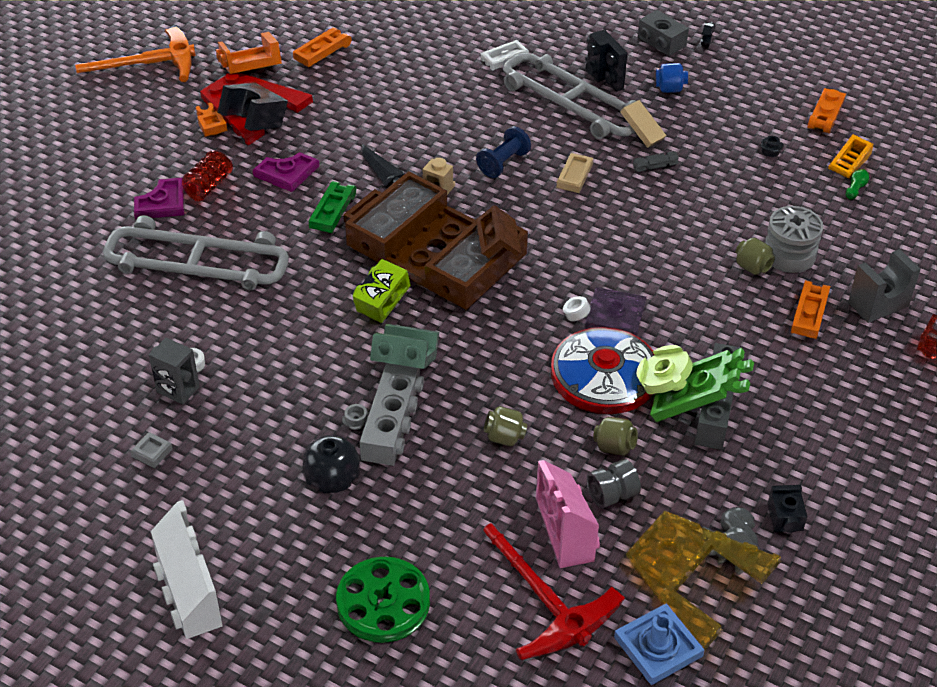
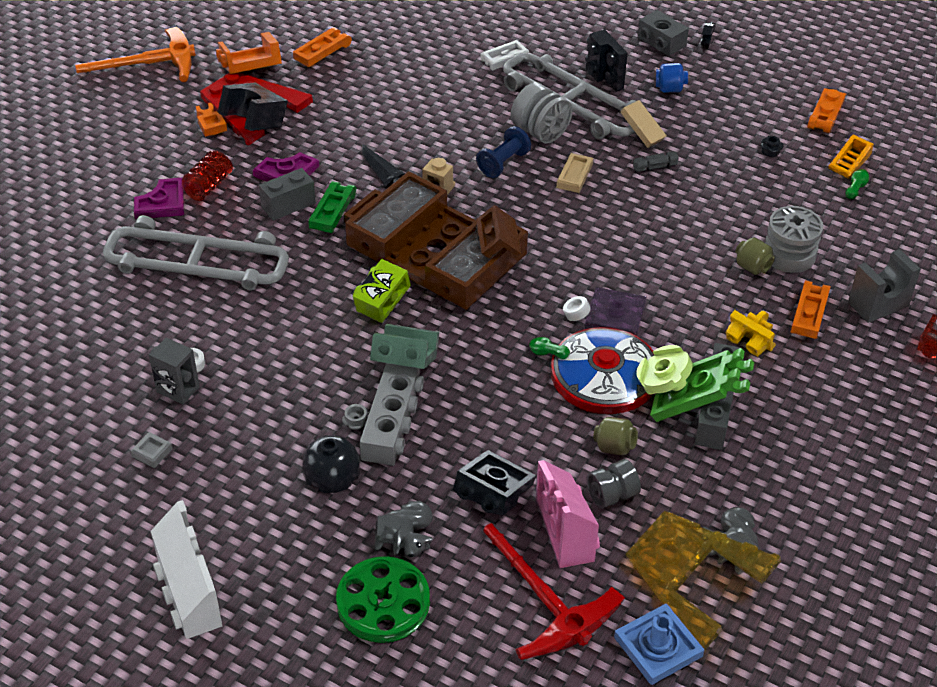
olive head [484,406,527,446] -> none
black brick [767,484,808,533] -> none
none -> dark grey brick [259,168,316,221]
none -> dark grey animal [374,501,433,557]
none -> black plate [453,450,536,517]
none -> light grey wheel [511,82,573,144]
none -> green piece [529,337,570,359]
none -> yellow hips [726,310,776,357]

